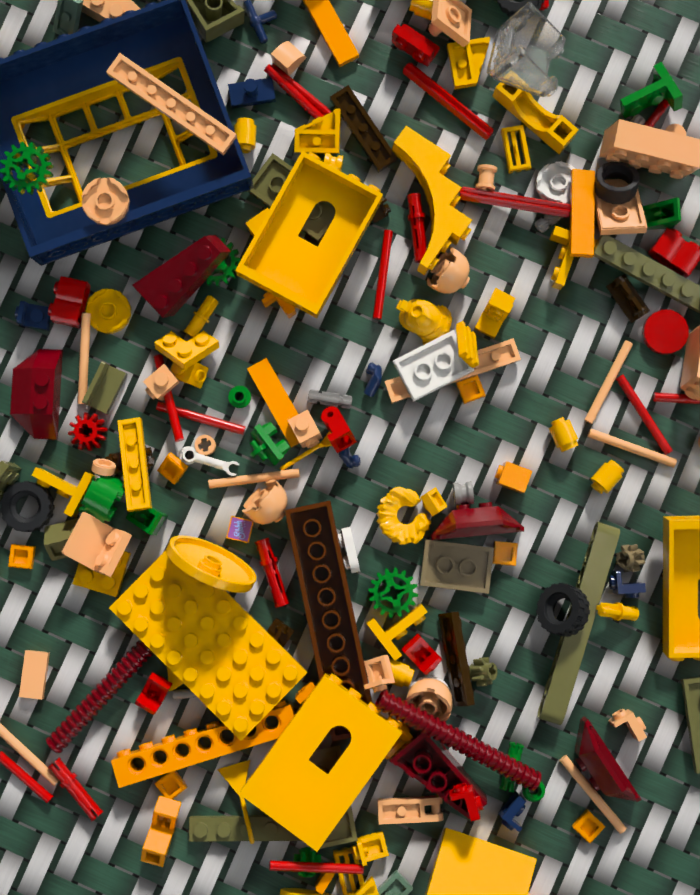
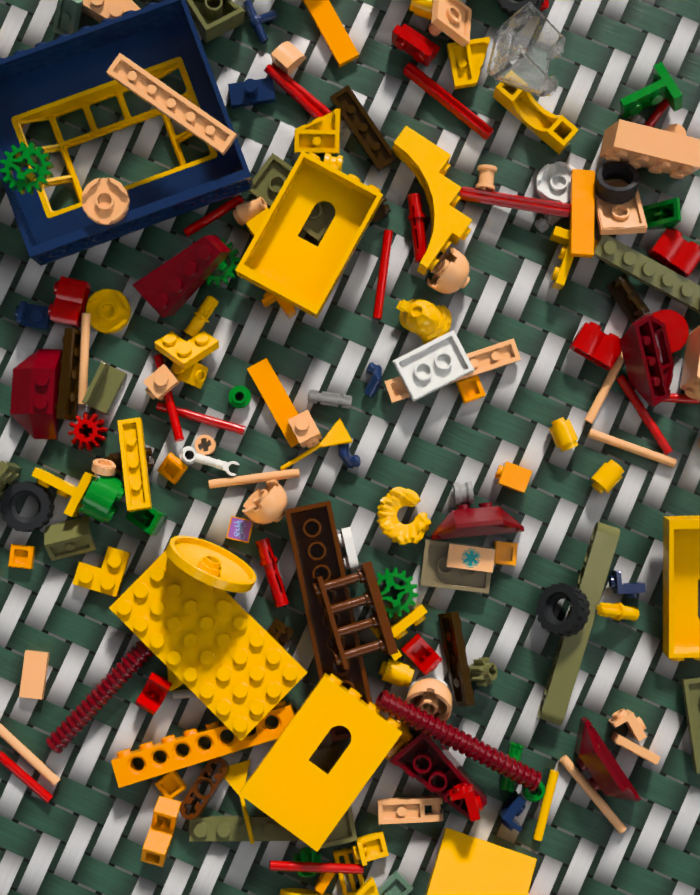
red pin [48,757,103,822] -> none
light nougat bracket [62,512,132,577] -> none
yellow brick [234,117,256,153] -> none
green hips [249,422,290,466] -> none
light orange tile [295,680,317,704] -> none
red leg [321,406,357,453] -> none
light nougat bracket [364,655,395,693] -> none
yellow plate [420,487,448,516] -> none
yellow tile [456,321,479,368] -> none
yellow bracket [474,288,515,339] -> none
yellow tile [501,125,531,174] -> none
light orange tile [572,809,605,844] -> none
dark tan gear [616,544,645,572] -> none
none -> dark brown plate [56,328,81,421]
none -> reddish brown beam [180,757,229,820]
none -> red bar [183,194,244,237]
none -> light nougat cone [233,197,268,226]
none -> reddish brown fence [312,561,398,670]
none -> light nougat tile [446,544,495,573]
none -> yellow bar [533,770,559,841]
none -> red brick [569,322,622,371]
none -> light nougat tile [611,731,661,765]
none -> dark red wedge [620,314,674,407]

